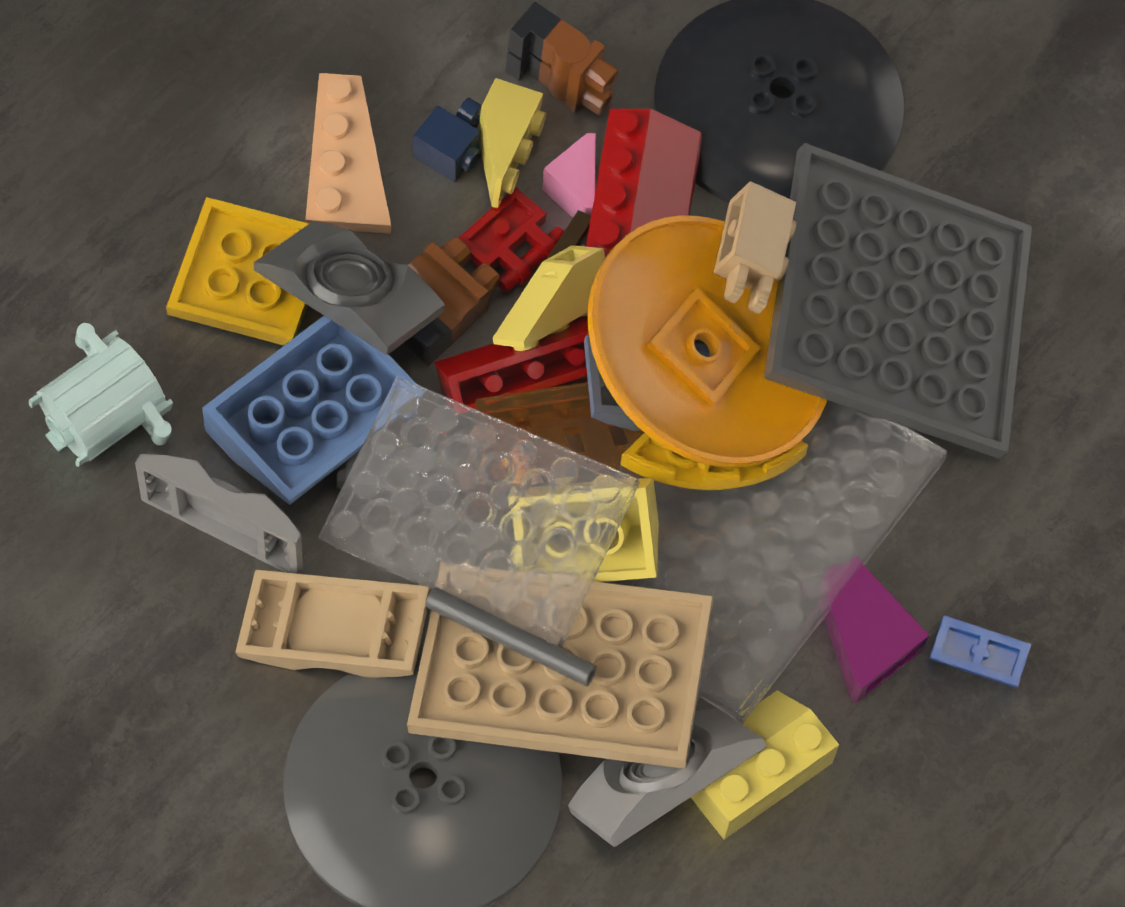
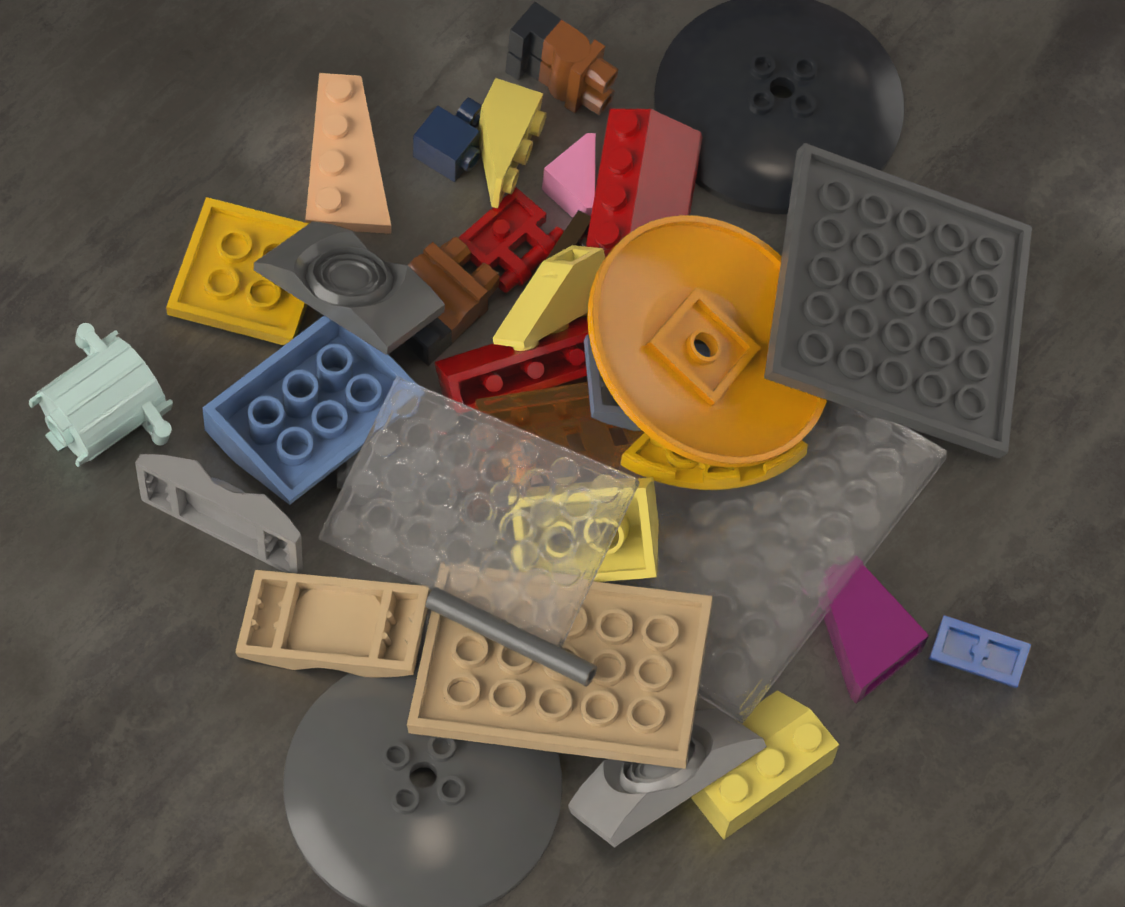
tan hinge [714,181,796,314] -> none

